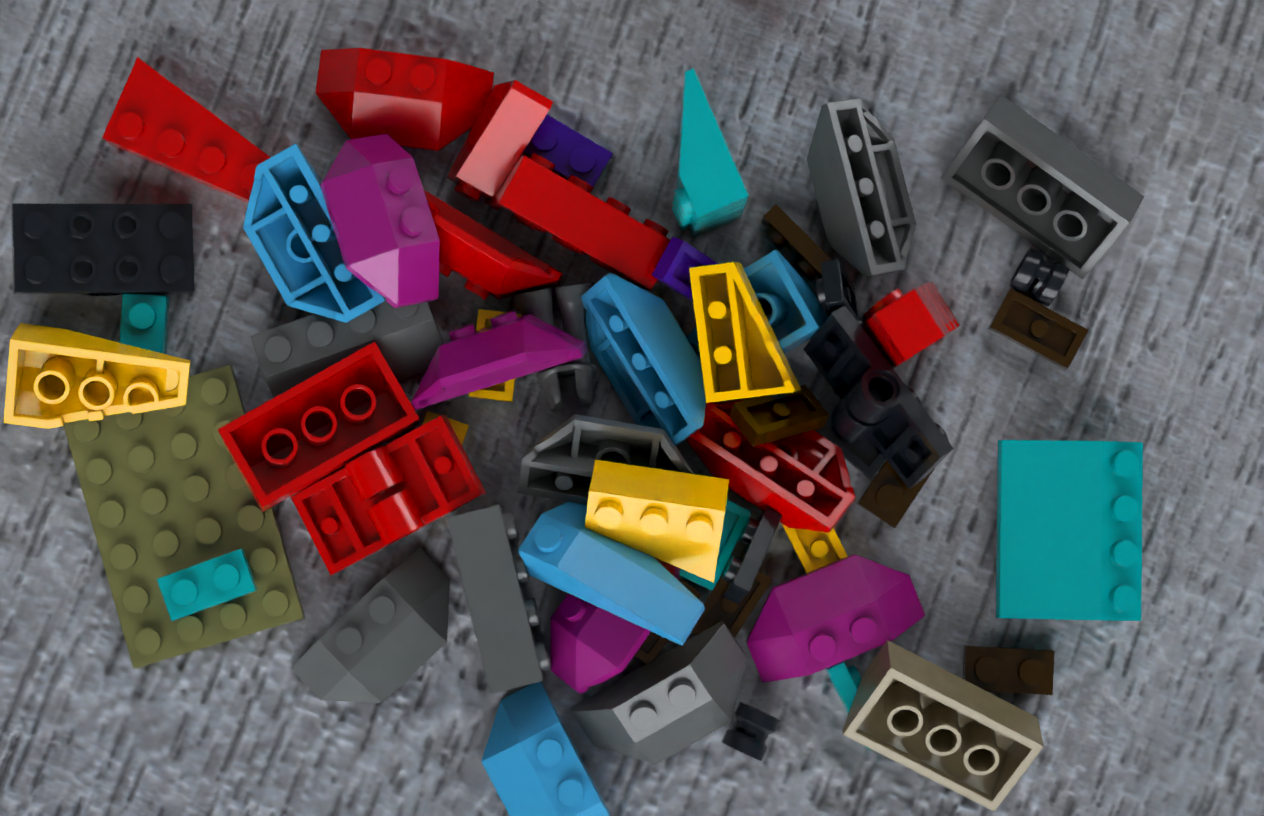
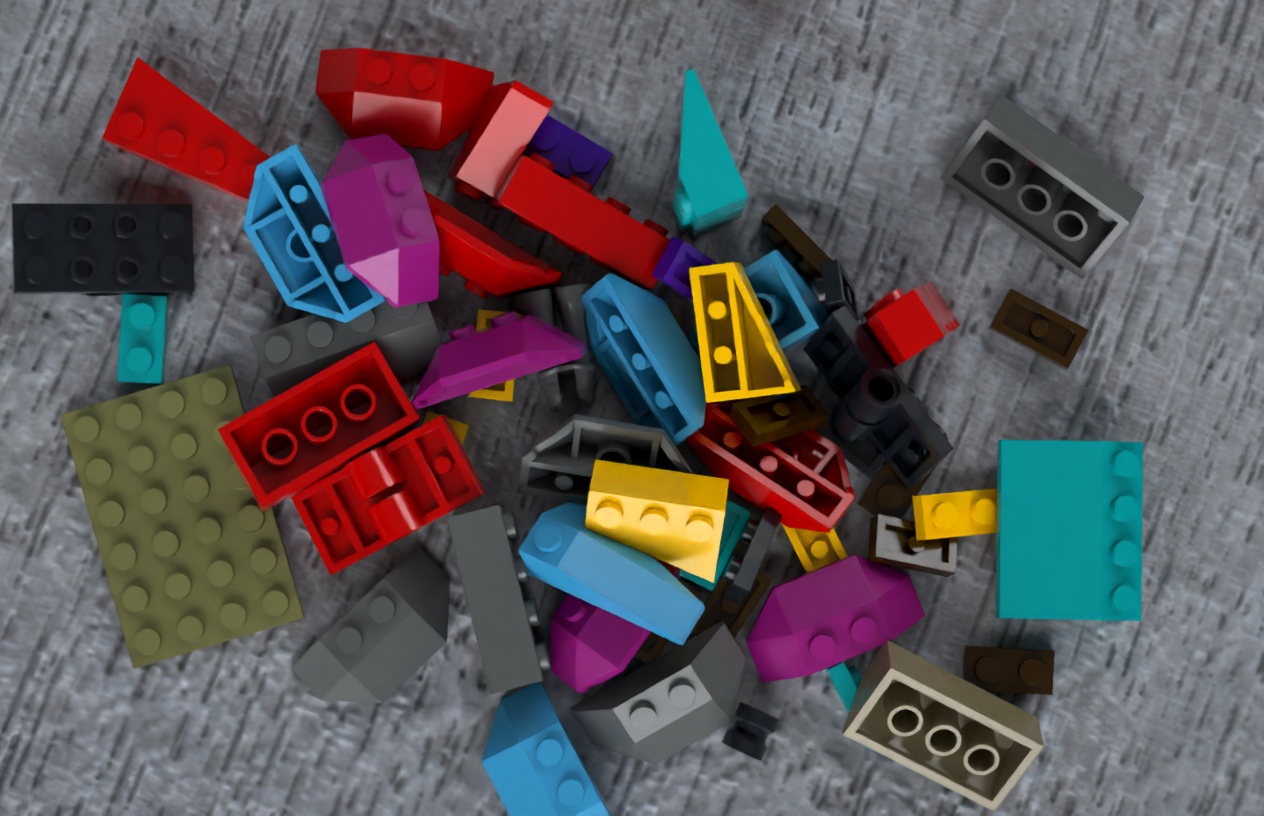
yellow wedge [3,323,191,429] -> none
teal plate [157,549,258,621] -> none
dark grey wedge [807,98,916,278] -> none
black wheel [1009,247,1070,307] -> none
none -> dark brown plate [868,514,958,577]
none -> yellow plate [912,488,997,540]

